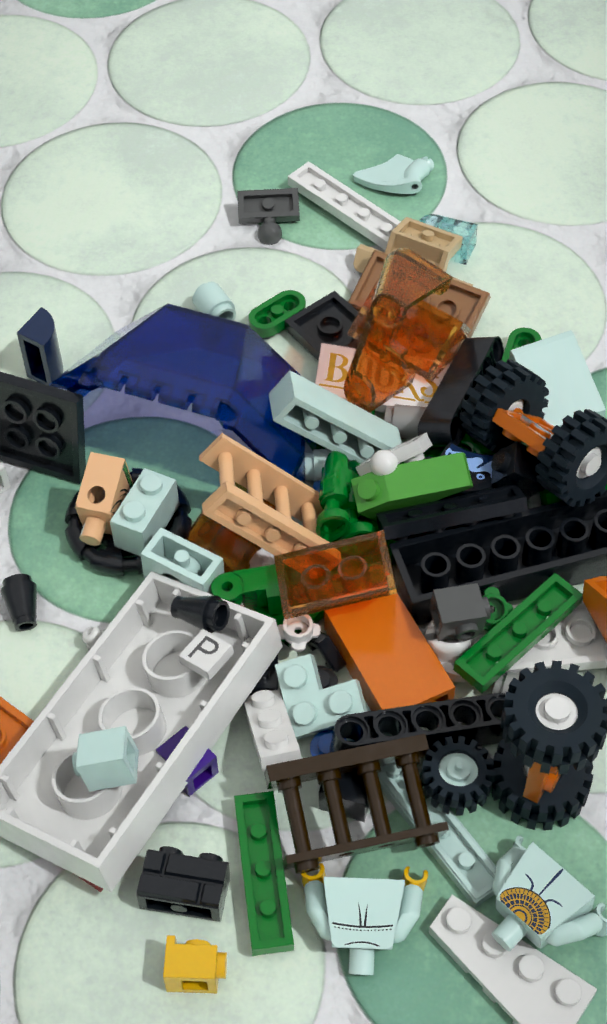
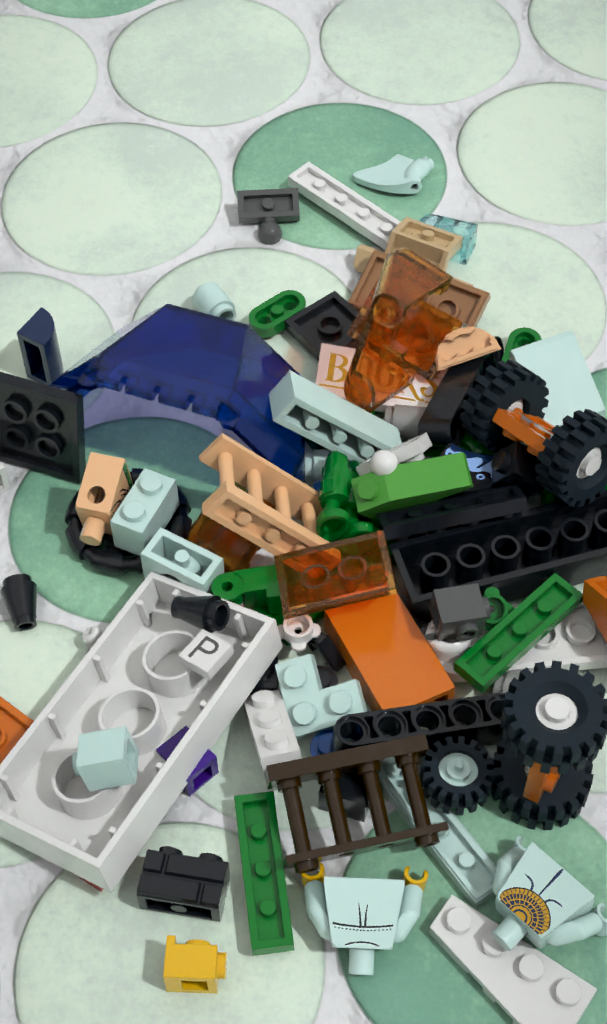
none -> light nougat plate [435,326,501,372]

